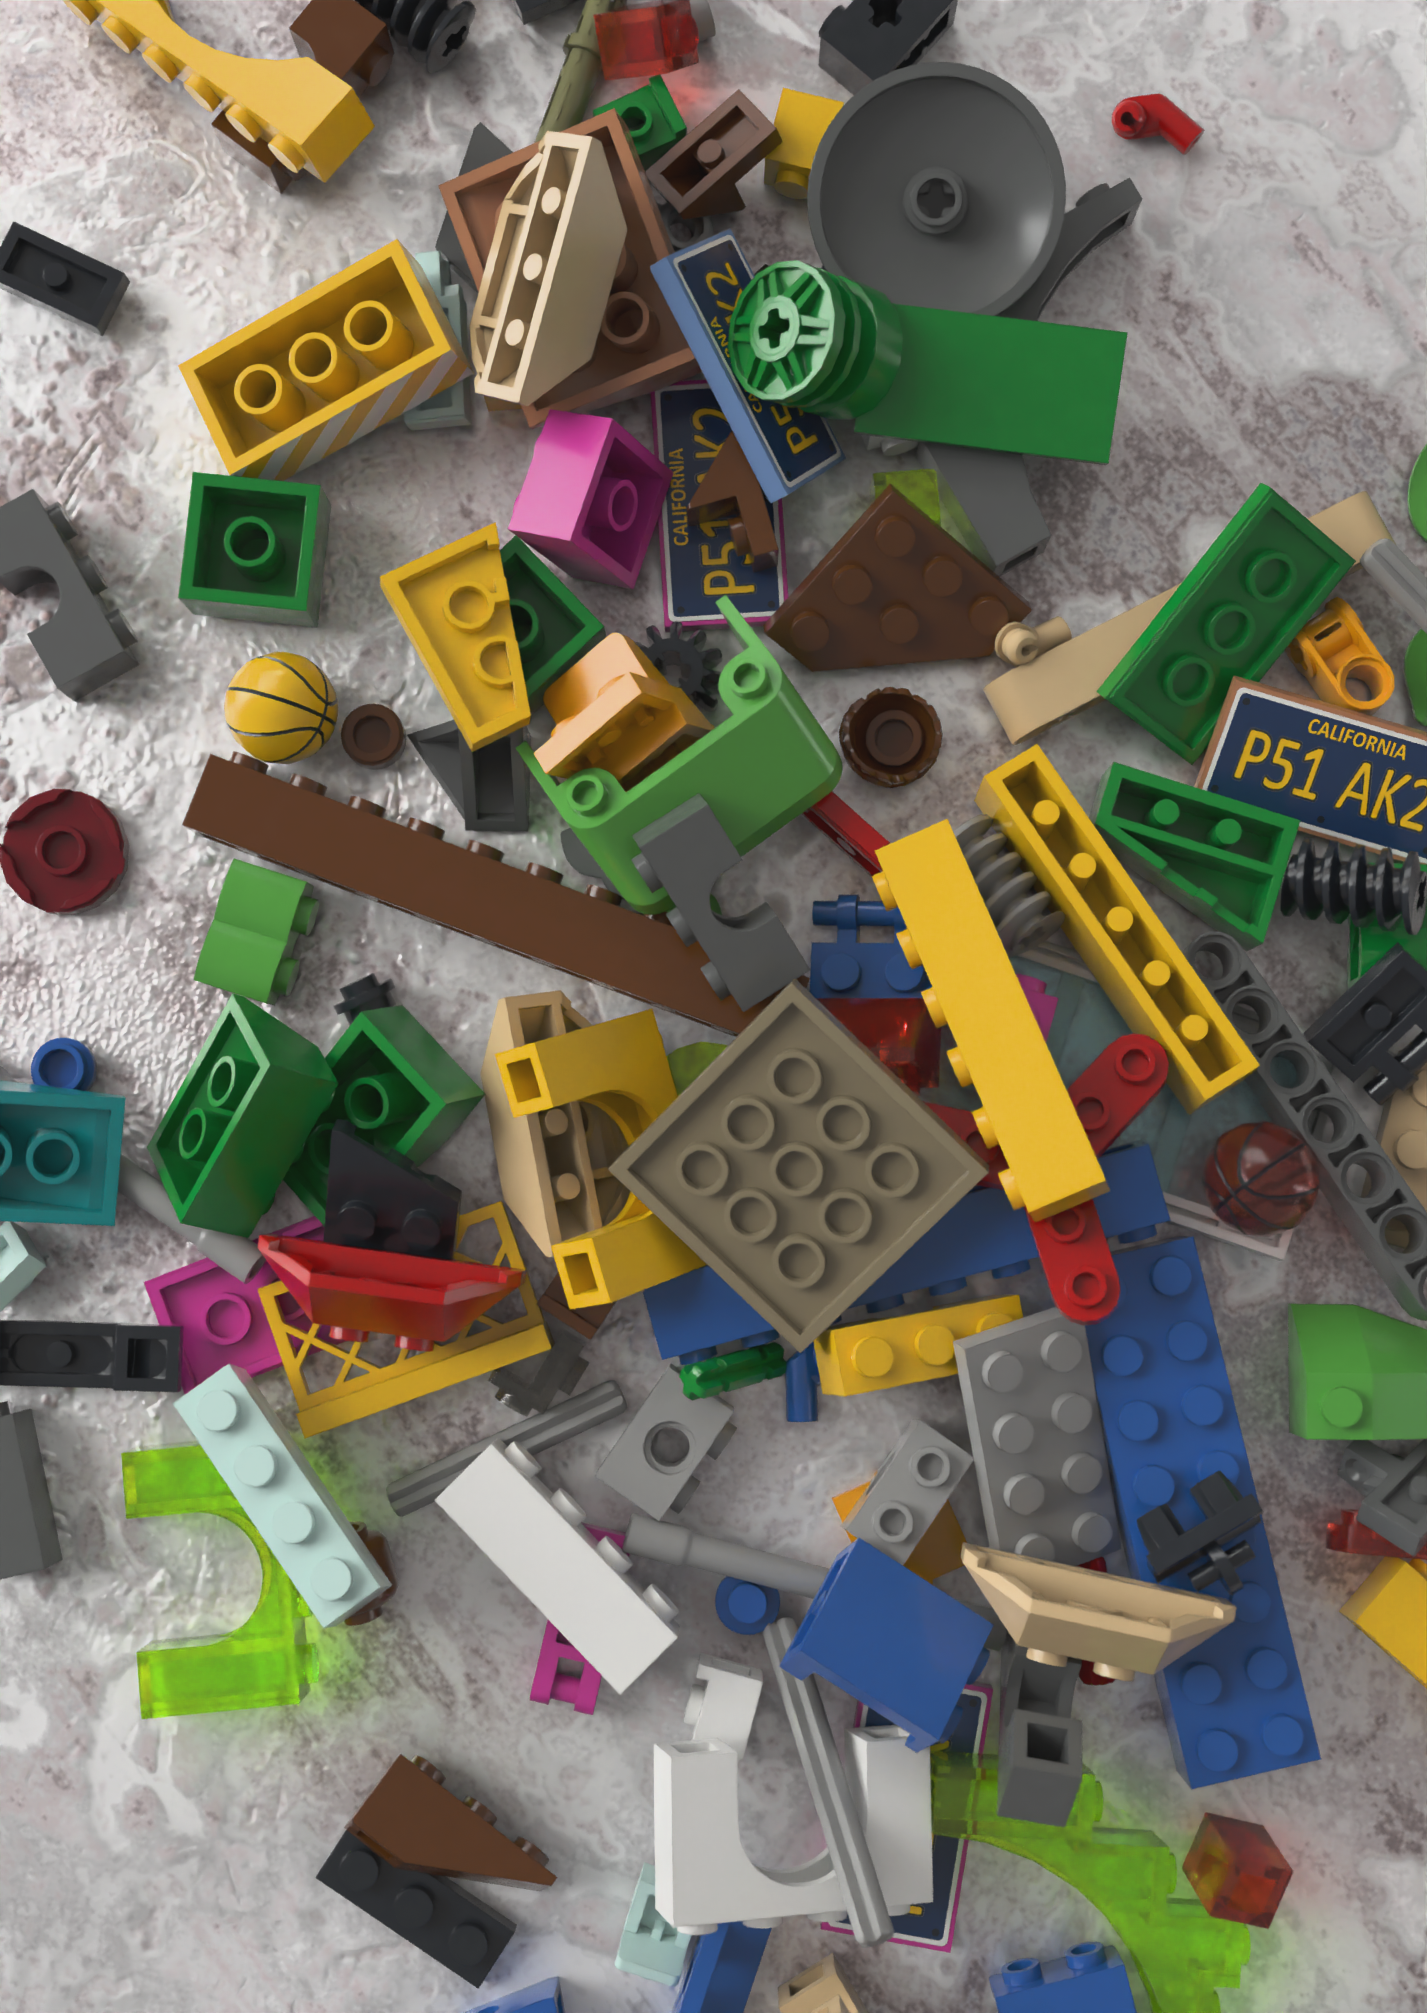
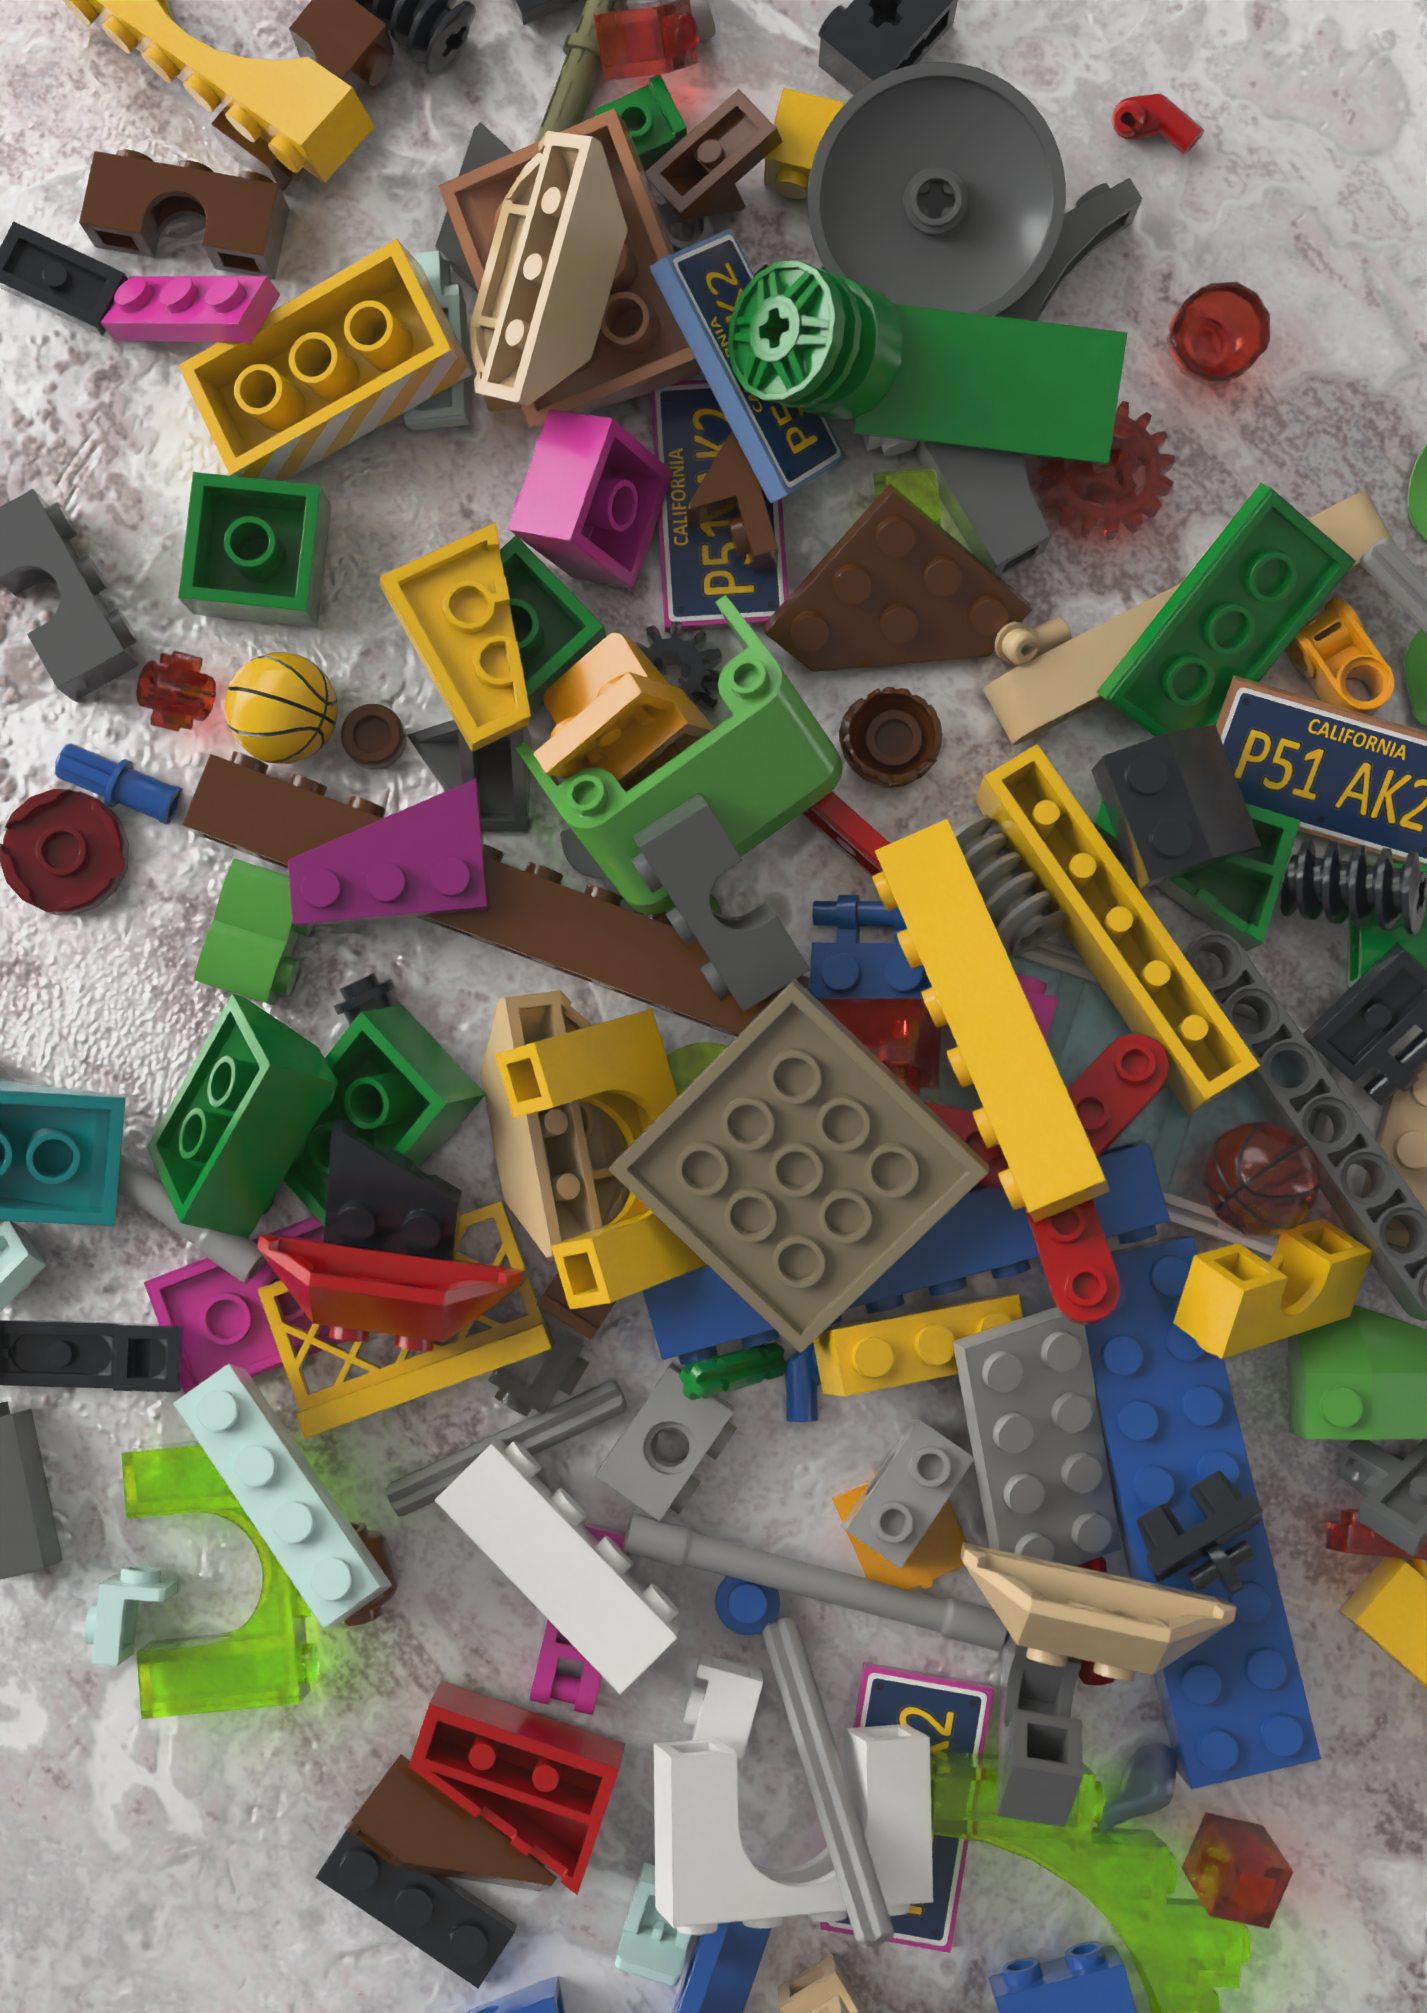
blue plate [31,1038,97,1091] -> none
blue panel [779,1538,994,1753] -> none
none -> blue axle [54,743,183,825]
none -> reddish brown arch [79,149,290,280]
none -> light aqua bracket [85,1565,178,1666]
none -> dark pink plate [100,276,280,342]
none -> clear red gear [136,650,216,732]
none -> magenta wing [287,778,489,927]
none -> red wedge [408,1680,625,1895]
none -> clear red gear [1035,401,1175,540]
none -> black slope [1091,724,1261,890]
none -> sand blue animal [1092,1743,1177,1833]
none -> clear red hair [1166,281,1270,385]
none -> yellow arch [1173,1218,1373,1359]

